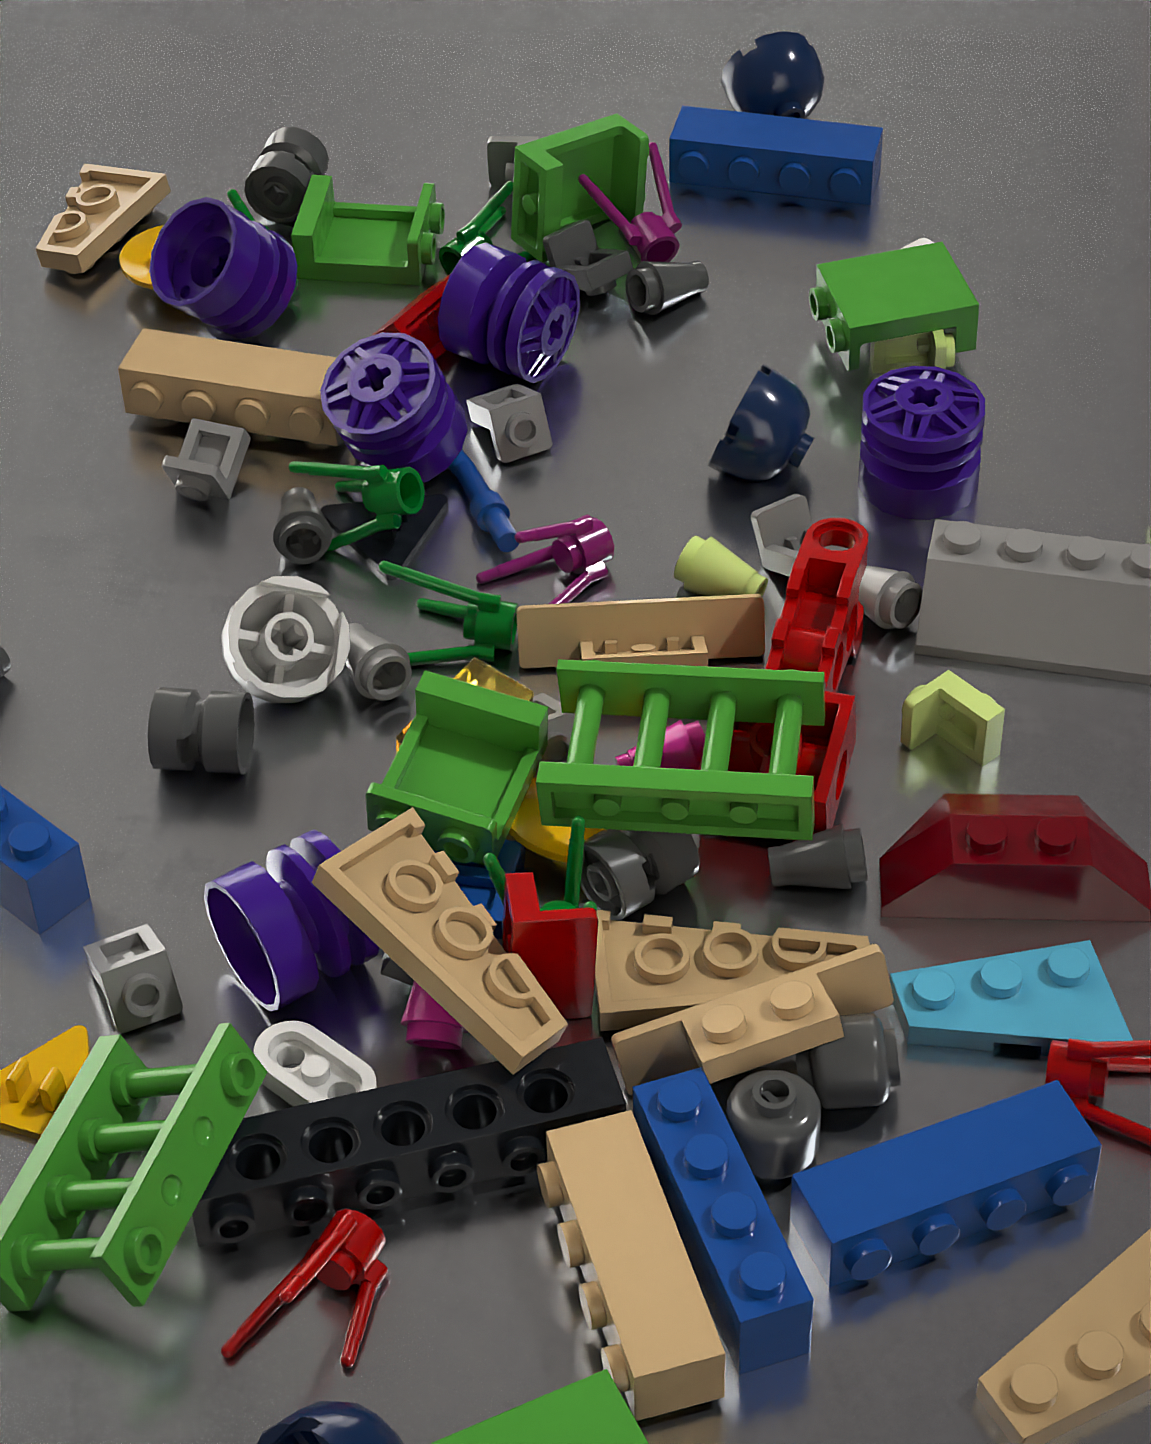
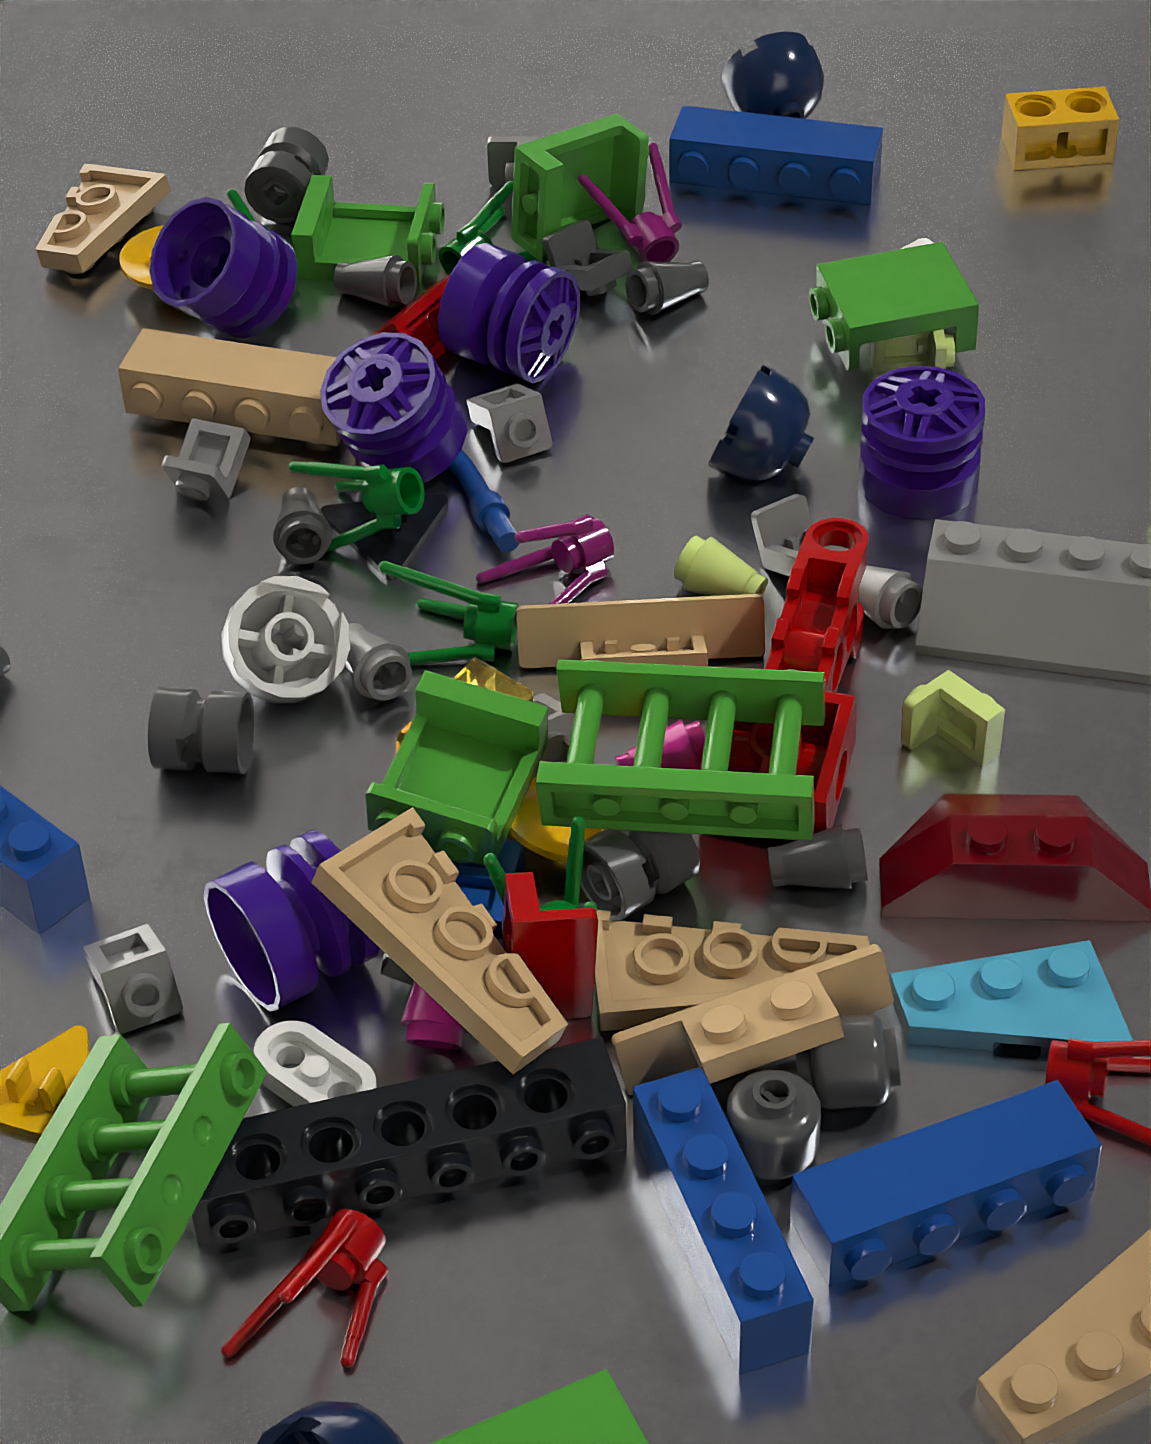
tan brick [537,1110,726,1421] -> none
none -> dark grey cone [334,255,417,309]
none -> yellow brick [1001,86,1119,171]

